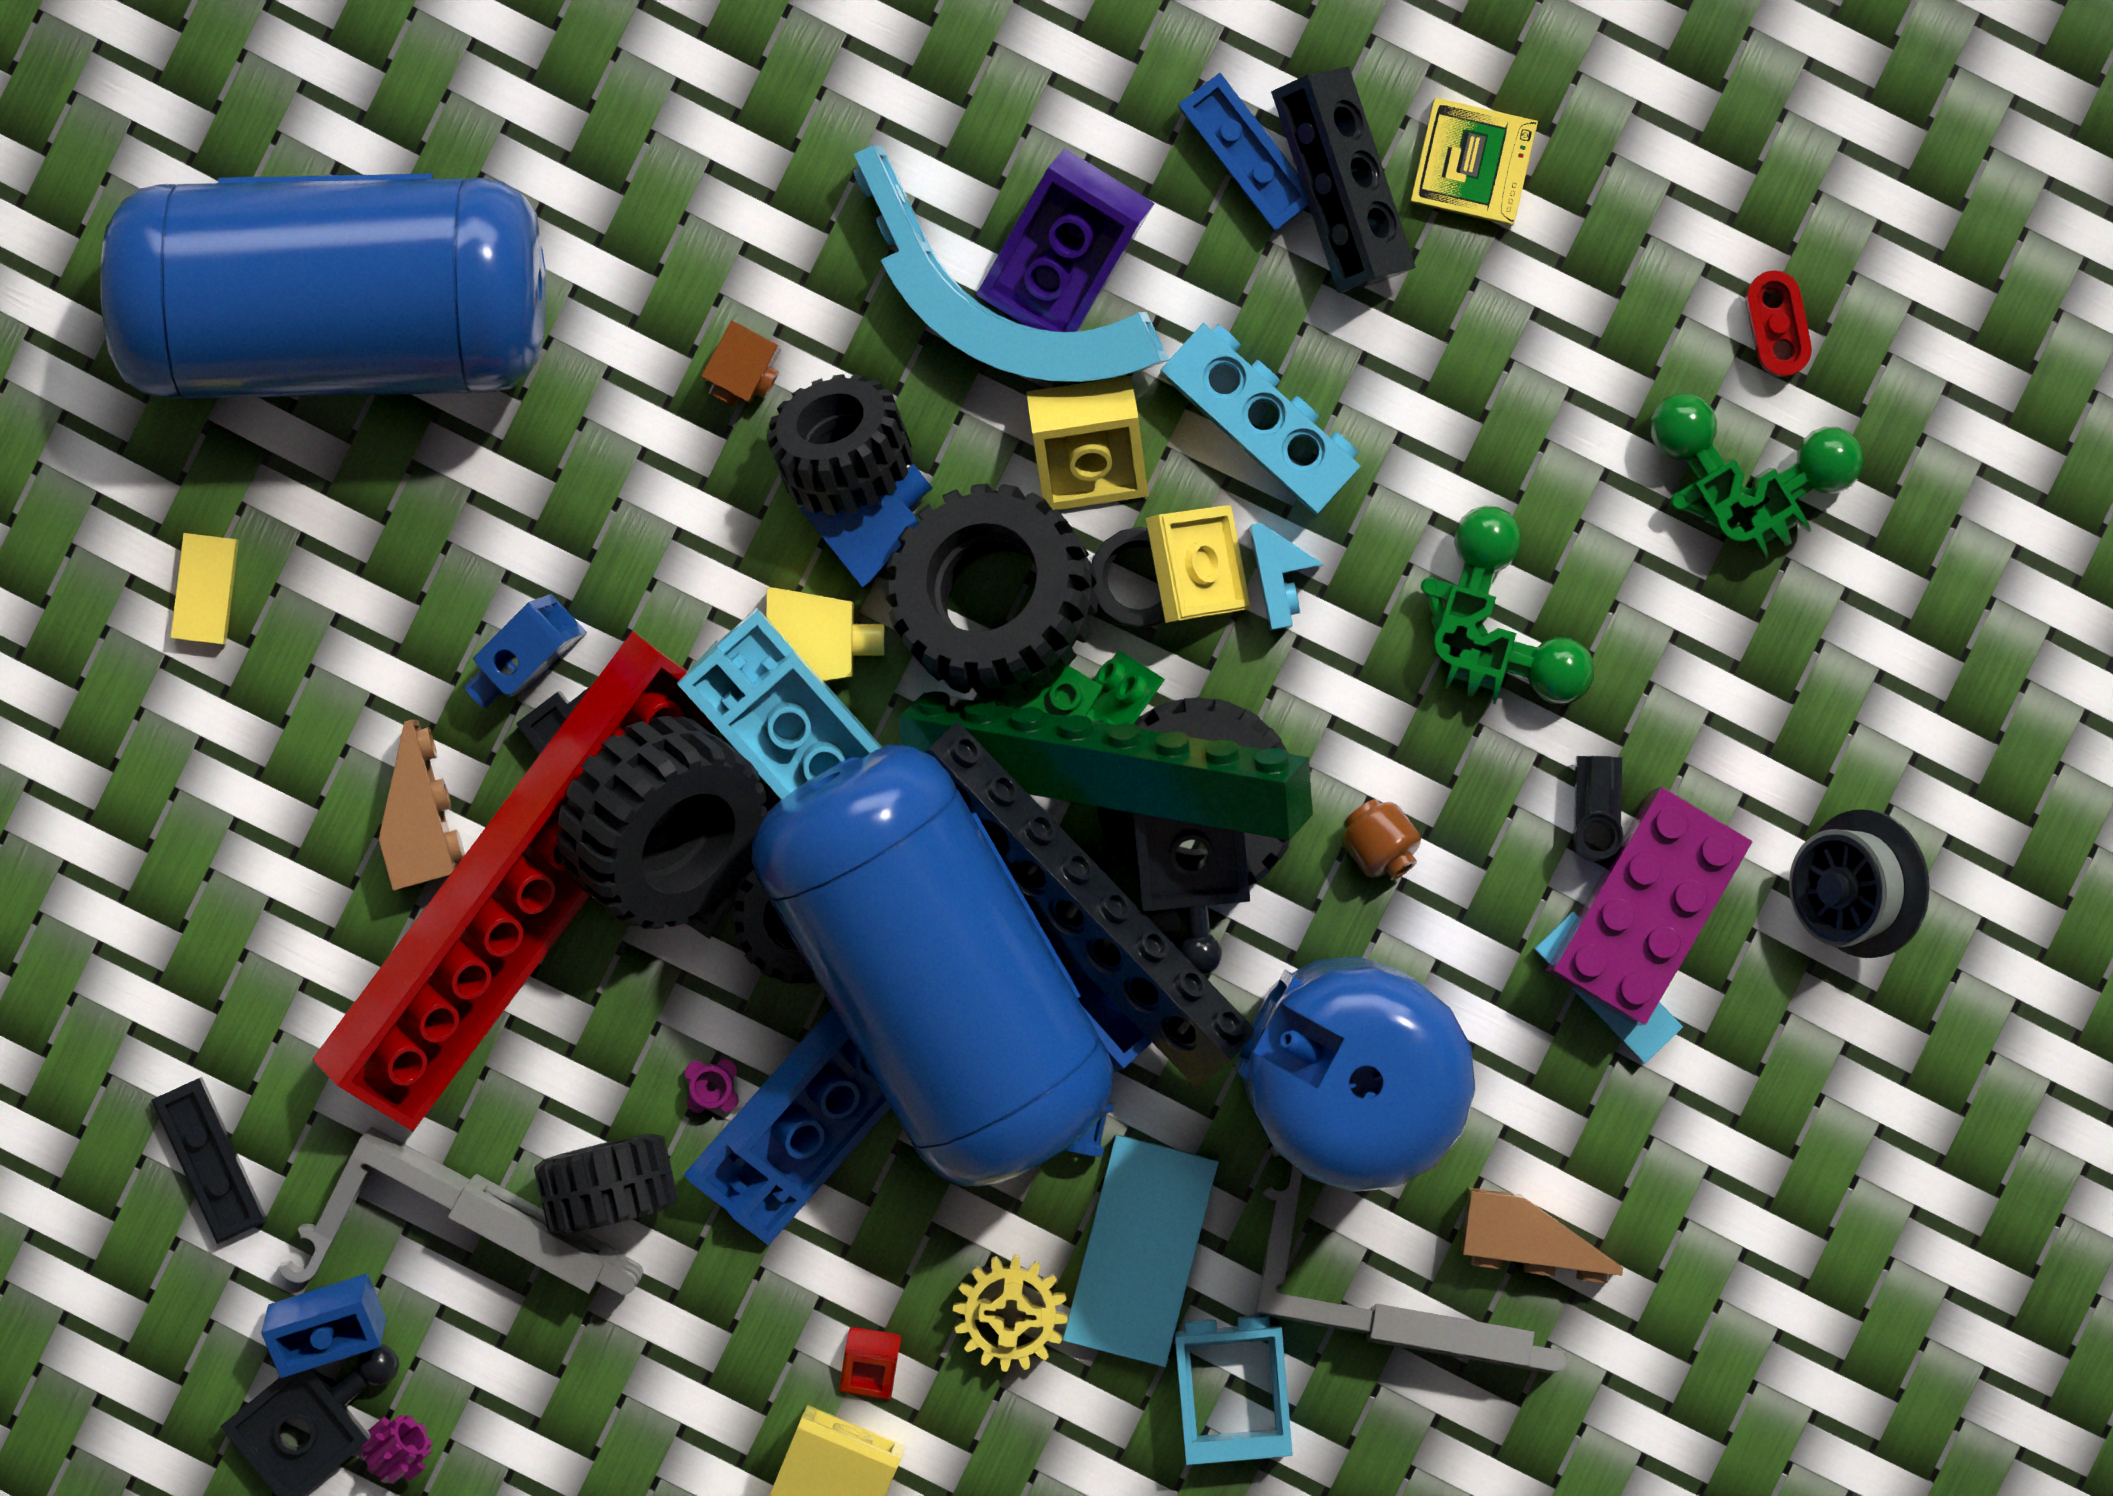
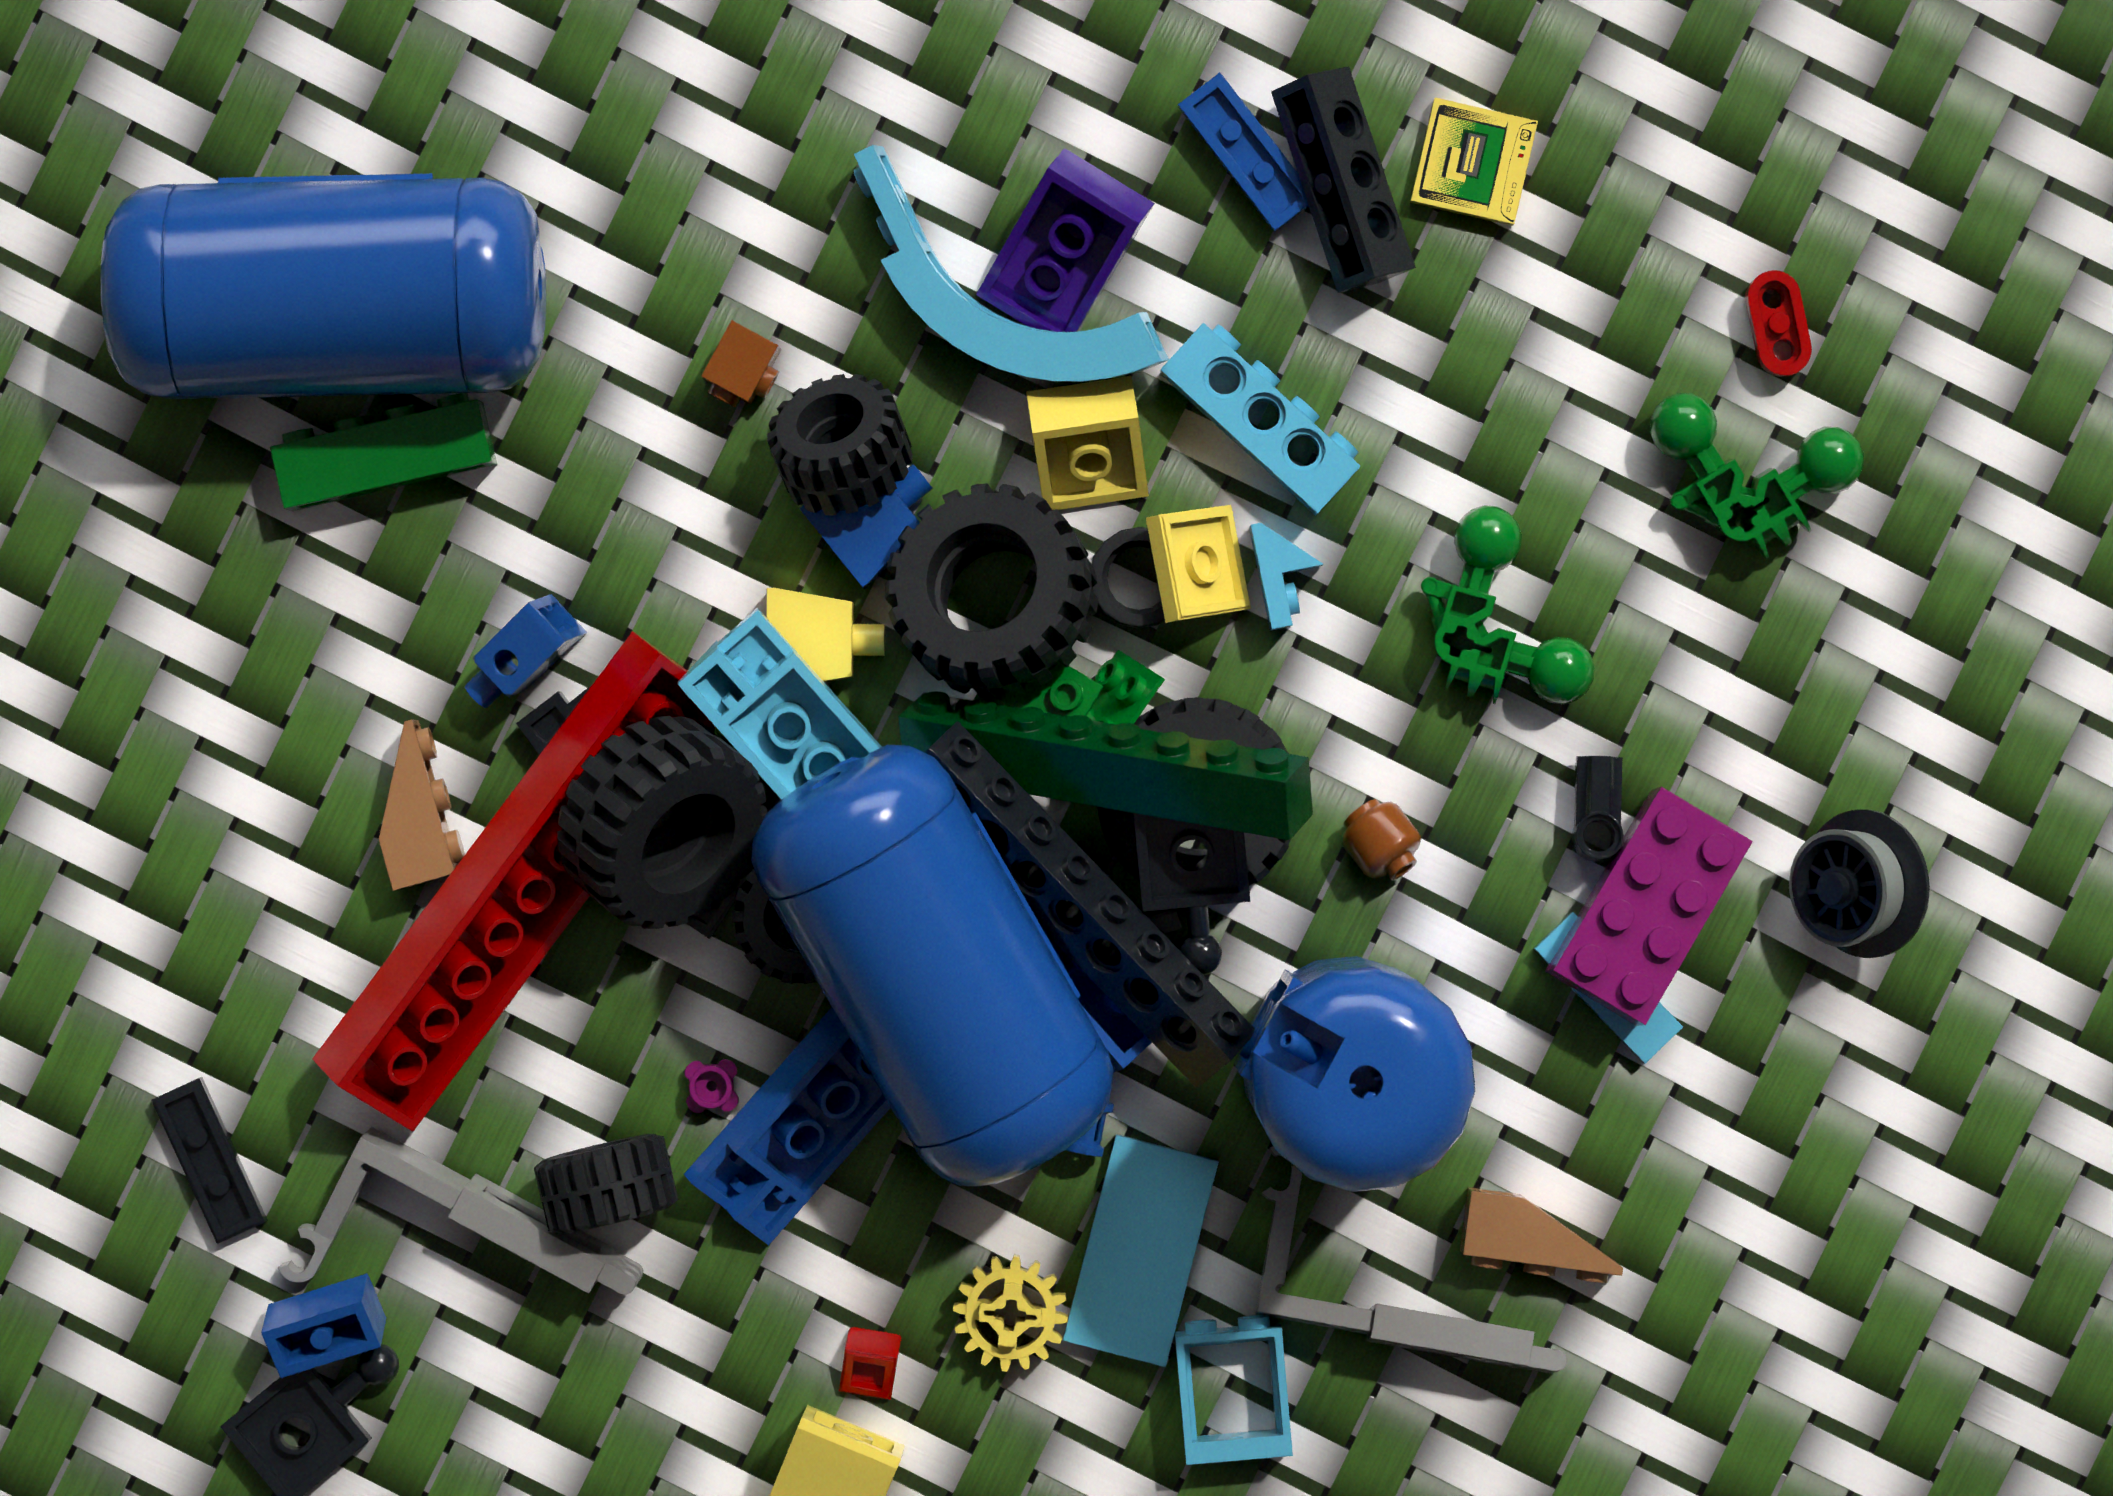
light yellow tile [171,533,239,645] -> none
magenta gear [362,1414,432,1484] -> none
none -> green brick [270,393,497,511]

